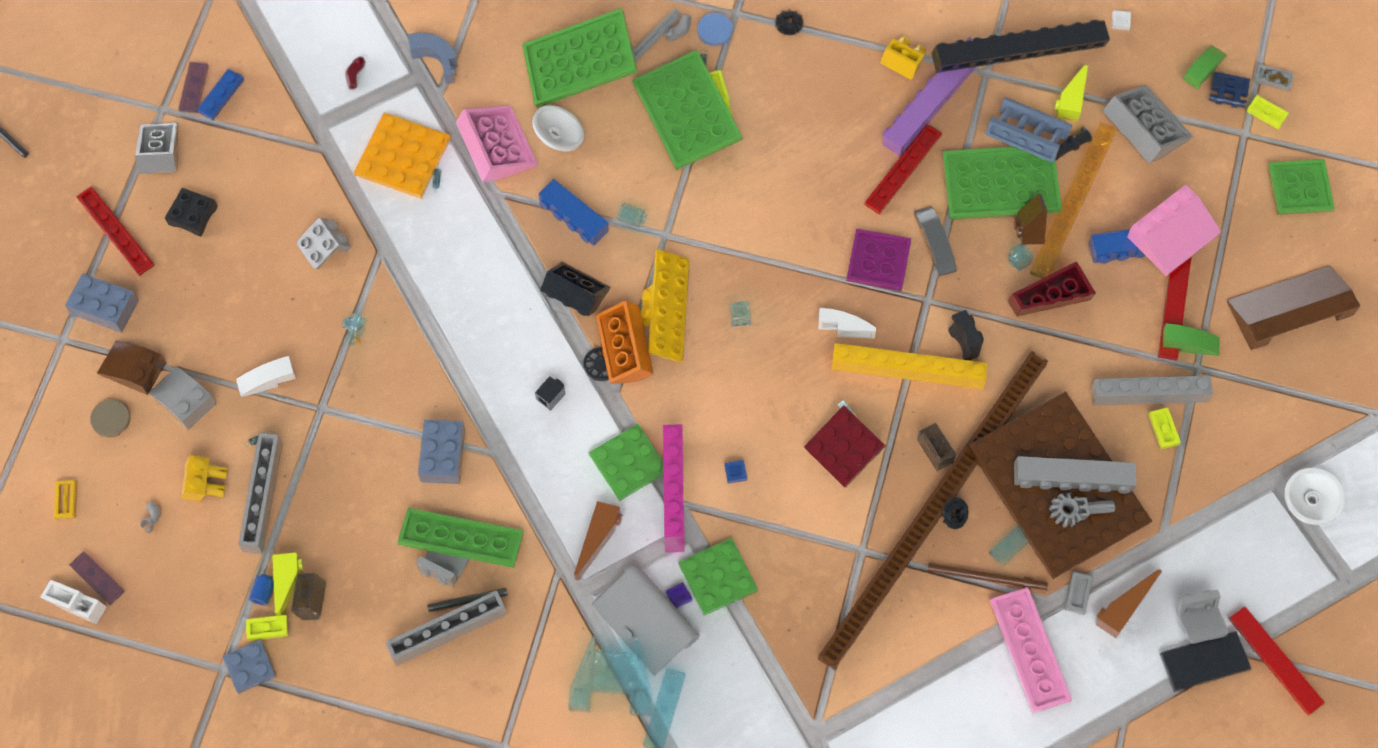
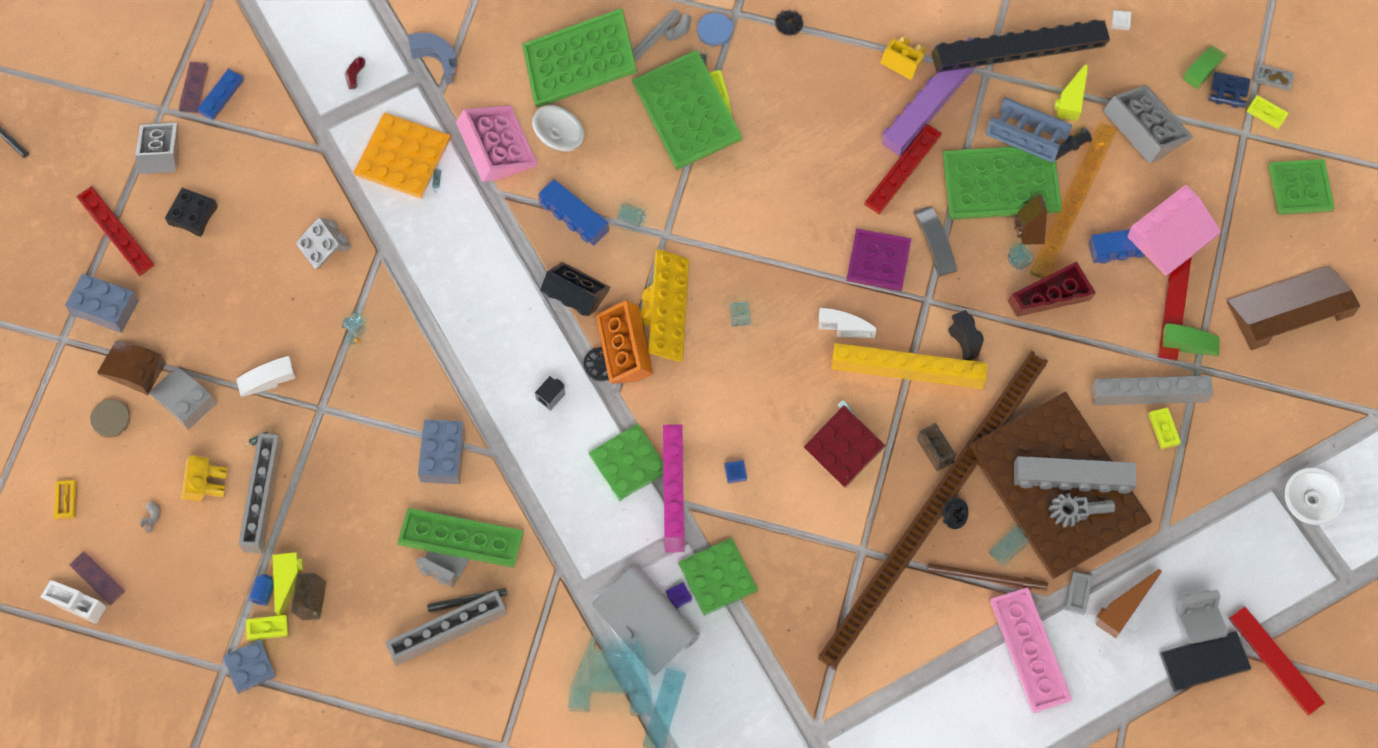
dark orange slope [574,501,623,581] -> none

